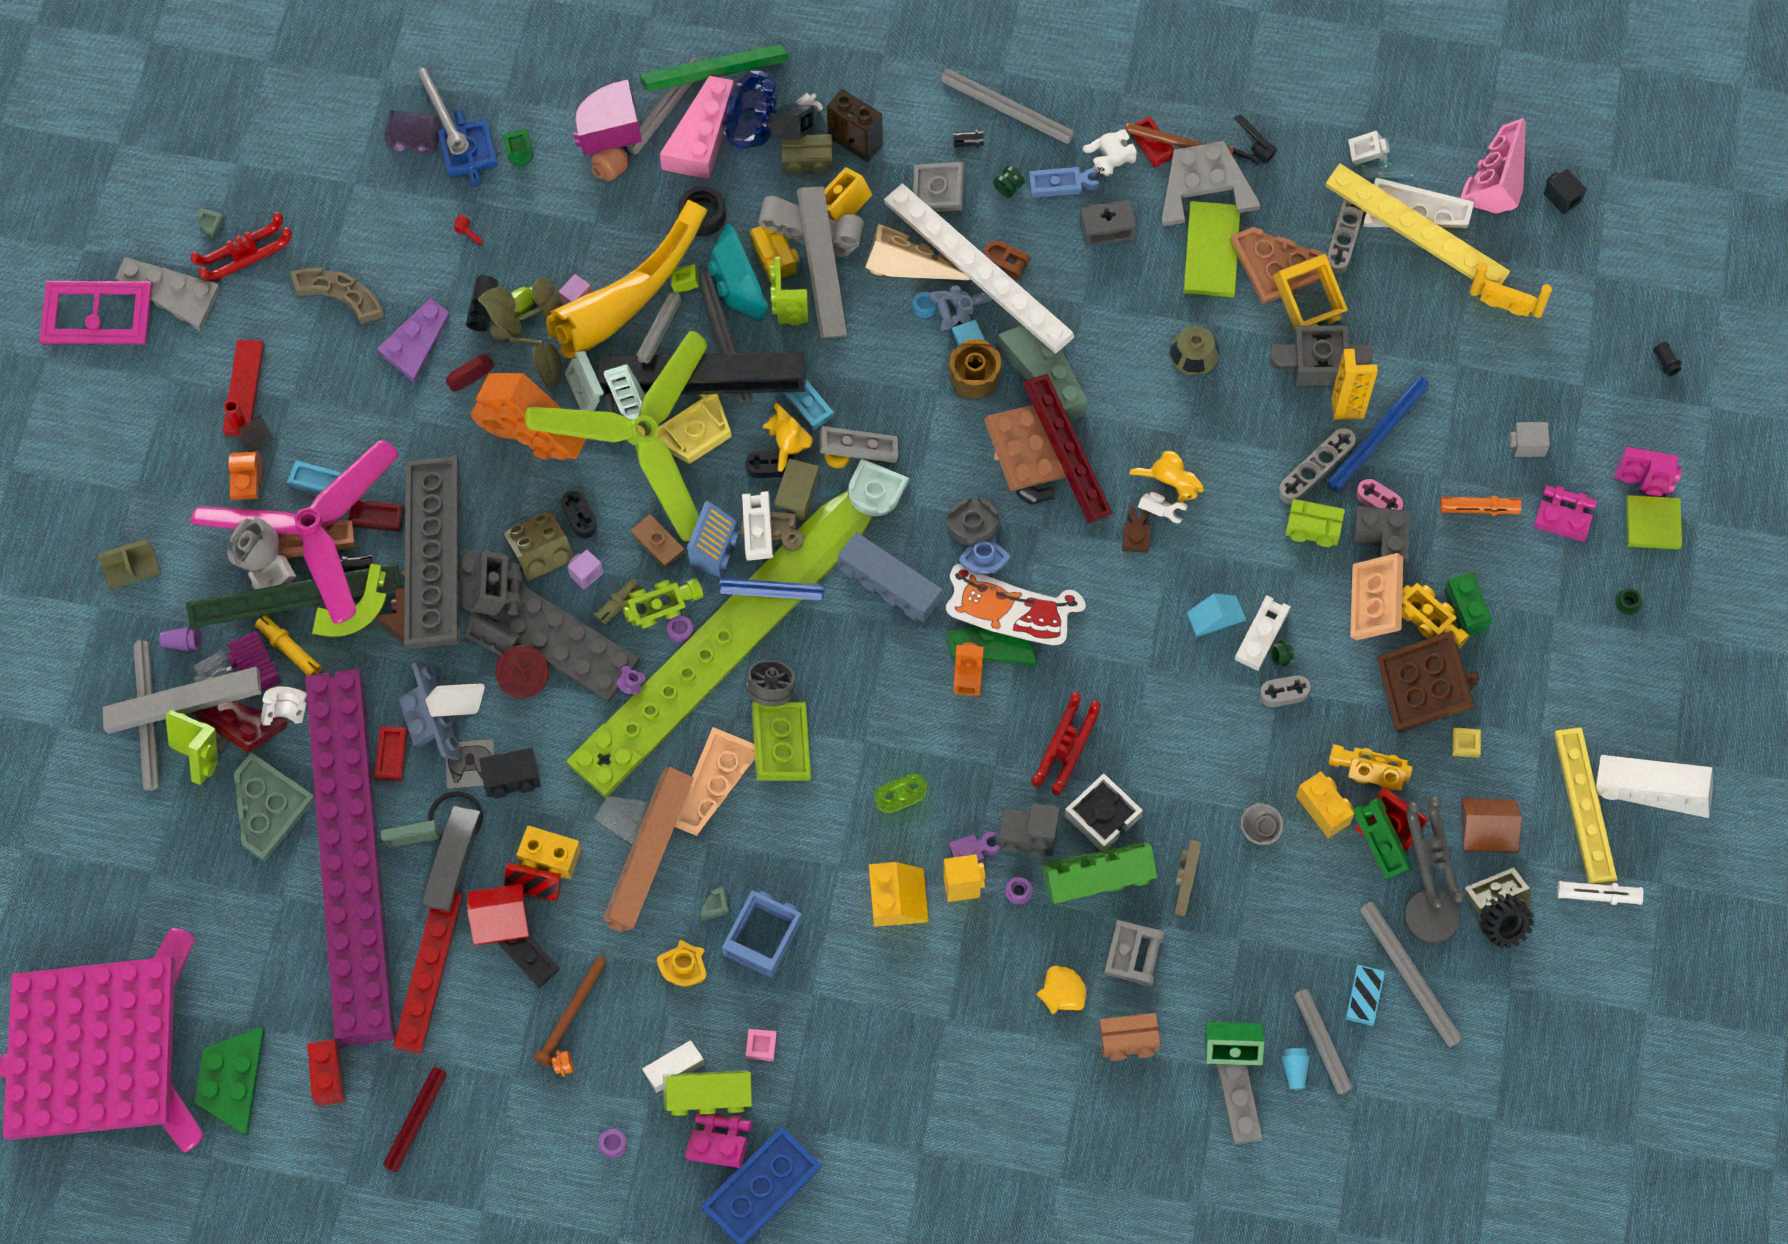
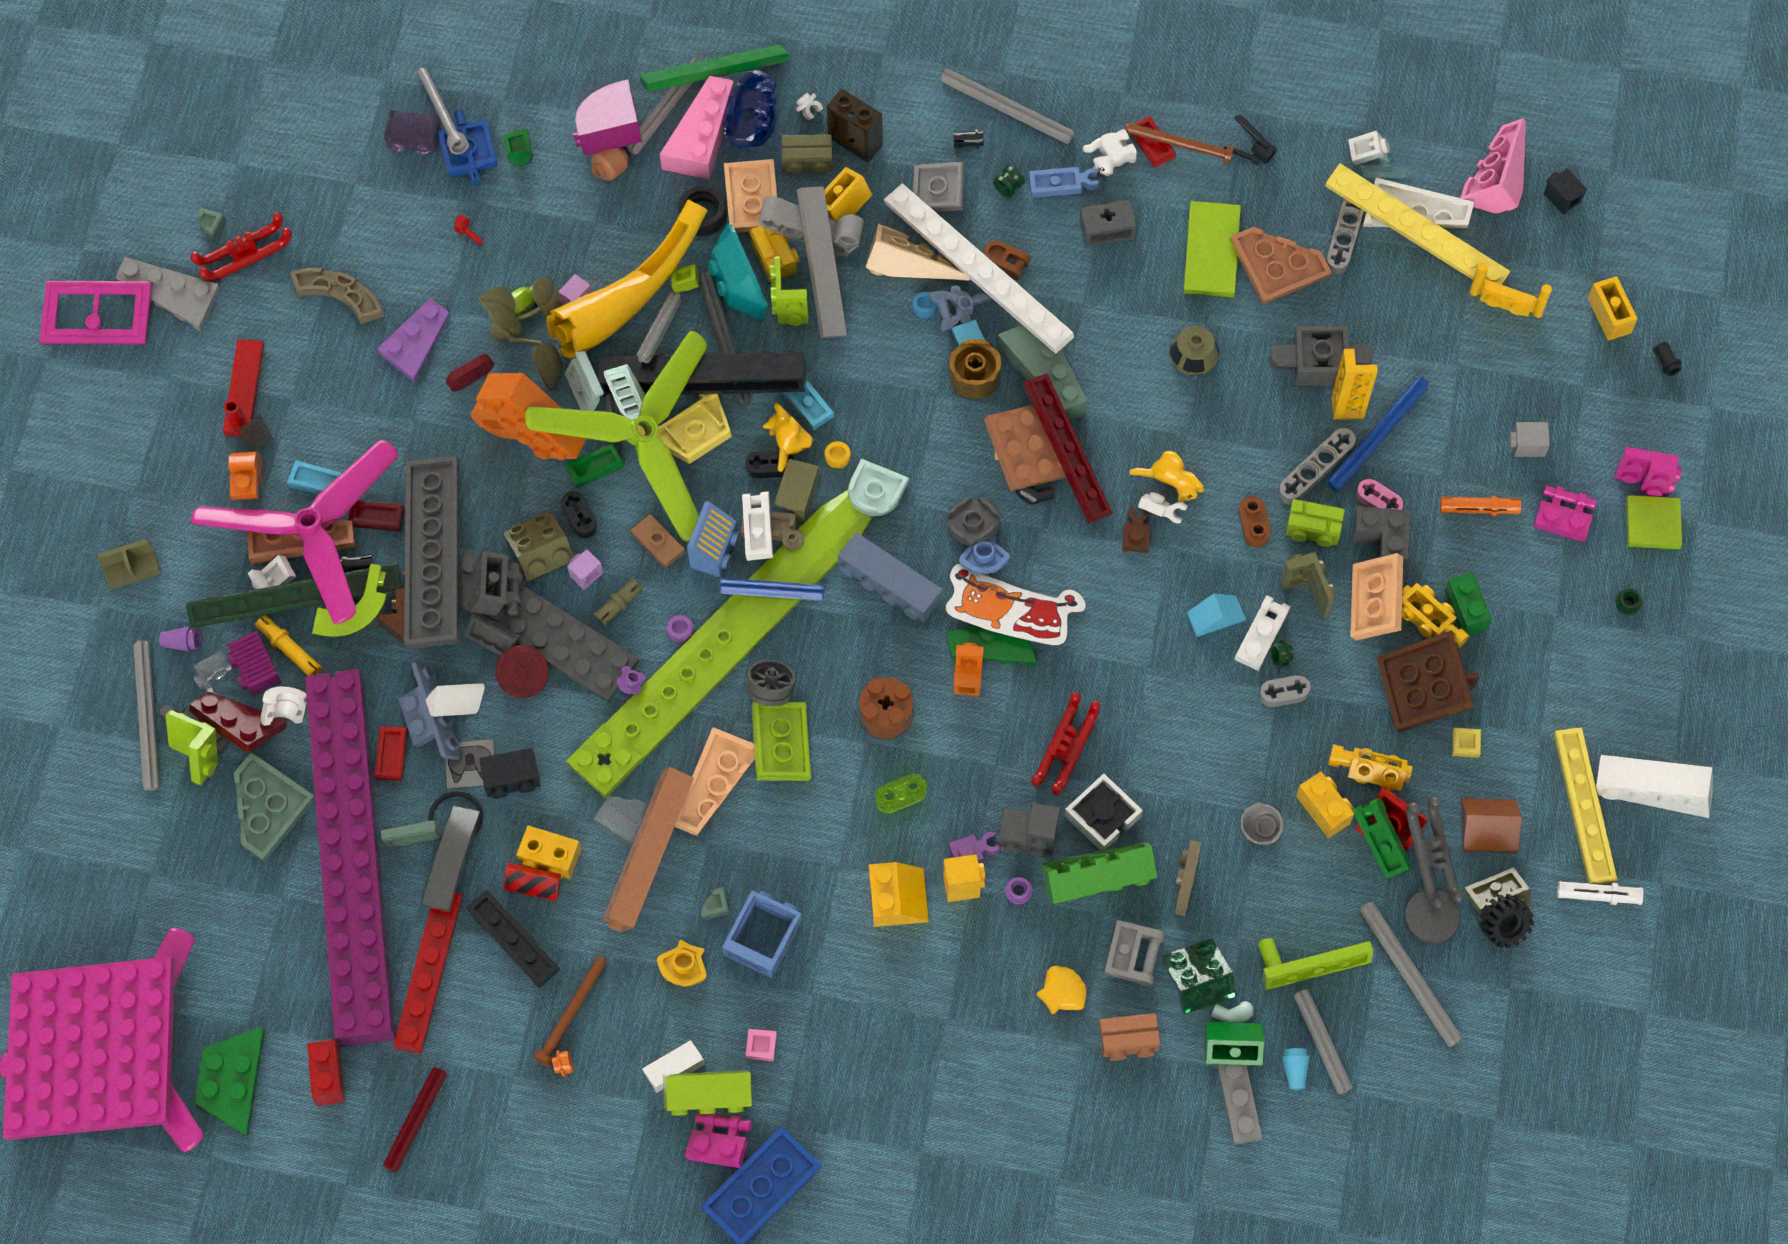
light grey tile [103,667,262,734] -> none
light grey cylinder [227,516,279,571] -> none
black beam [466,275,499,332] -> none
slope [467,884,529,946] -> none
medium lavender tile [598,1129,627,1159] -> none
lime brick [623,578,703,629] -> none
black brick [767,104,814,140] -> none
light grey plate [819,426,898,463] -> none
light grey wing [1162,141,1260,227] -> none
yellow window [1273,254,1348,330] -> none
medium azure tile [1345,965,1385,1026] -> none
none -> green tile [565,443,624,488]
none -> light nougat plate [724,159,777,233]
none -> dark orange brick [859,677,913,739]
none -> clear green bracket [1161,939,1237,1014]
none -> light aqua arm [1211,1001,1254,1023]
none -> dark orange plate [1238,496,1271,548]
none -> lime piece [1258,938,1374,990]
none -> olive bracket [1279,552,1336,619]
none -> yellow brick [1588,276,1638,341]

